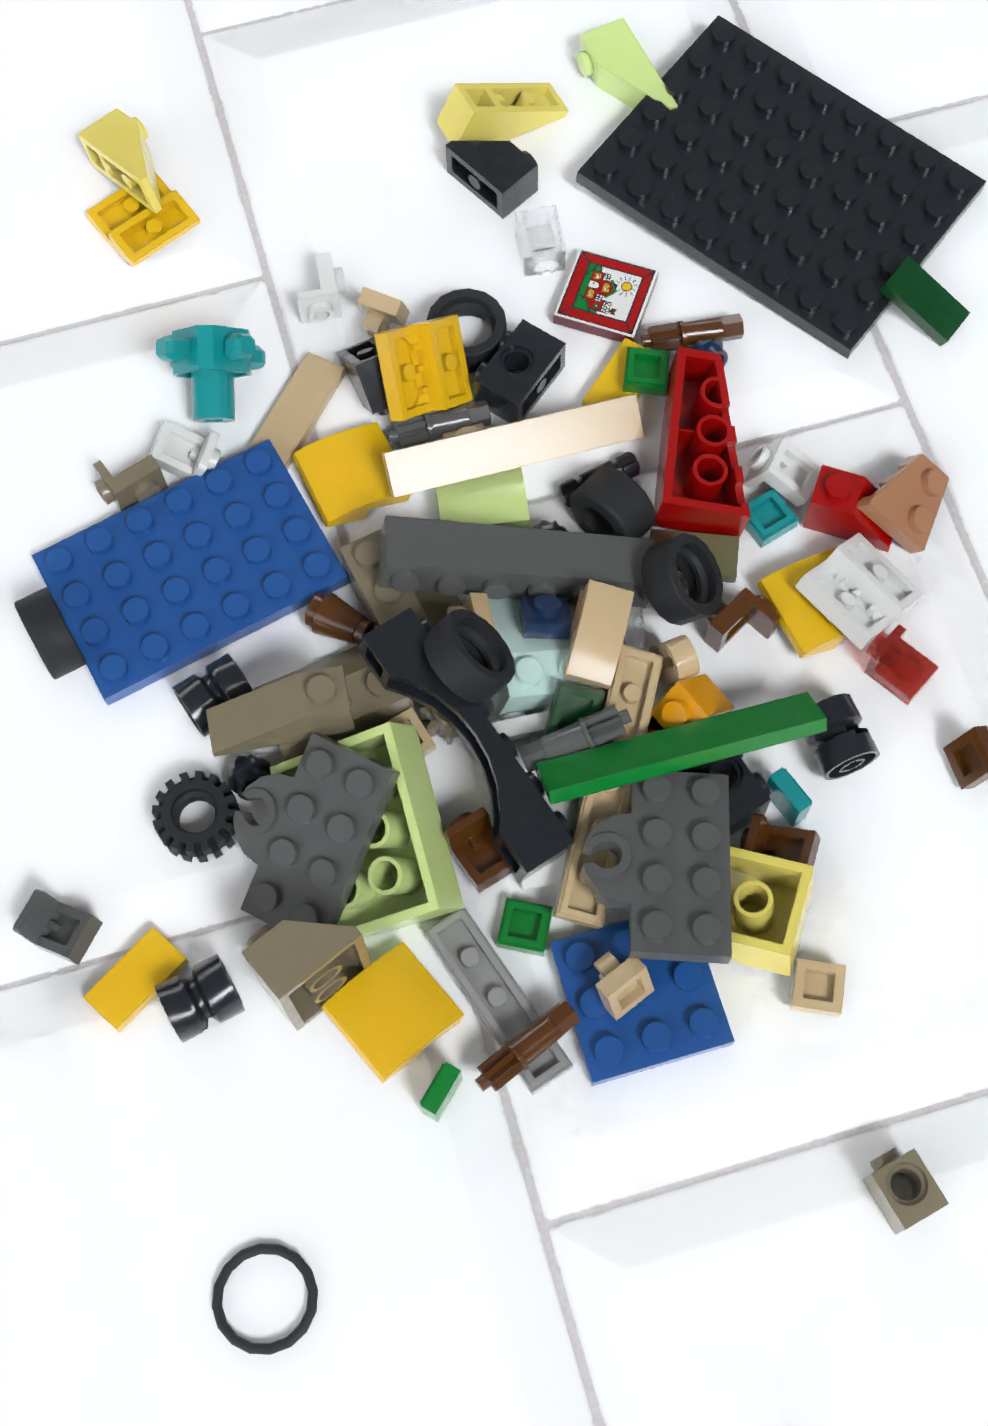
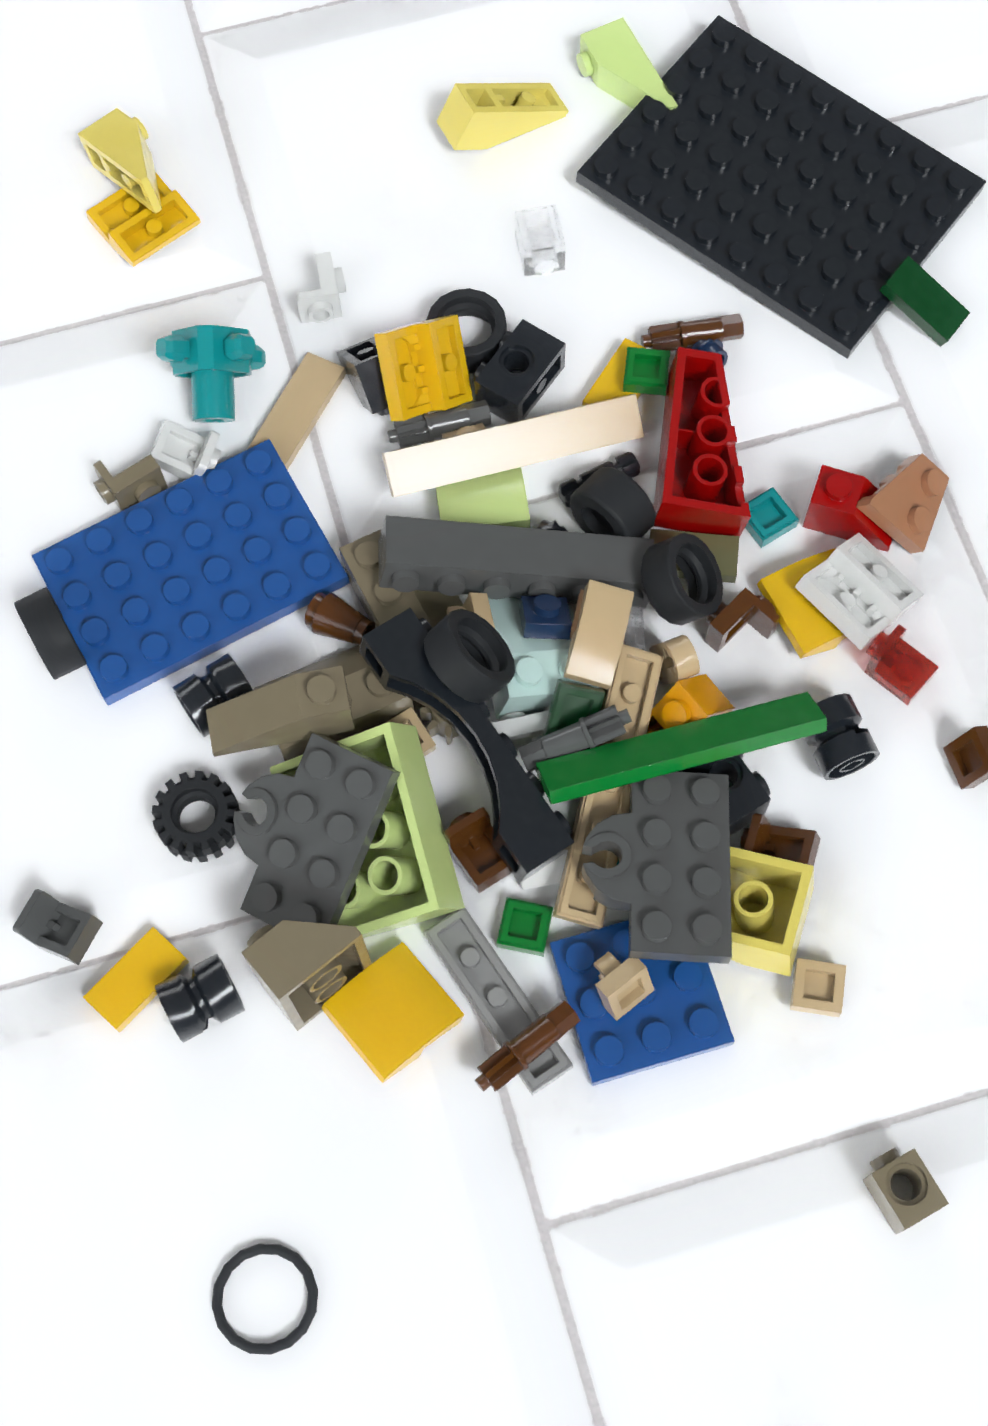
black plate [227,752,272,801] -> none
yellow slope [292,422,412,527] -> none
tan tile [357,286,410,337] -> none
green tile [420,1062,463,1123] -> none
black slope [445,141,538,219] -> none
tile [553,248,659,343] -> none
white bracket [744,437,821,507] -> none
teal tile [767,767,812,827] -> none

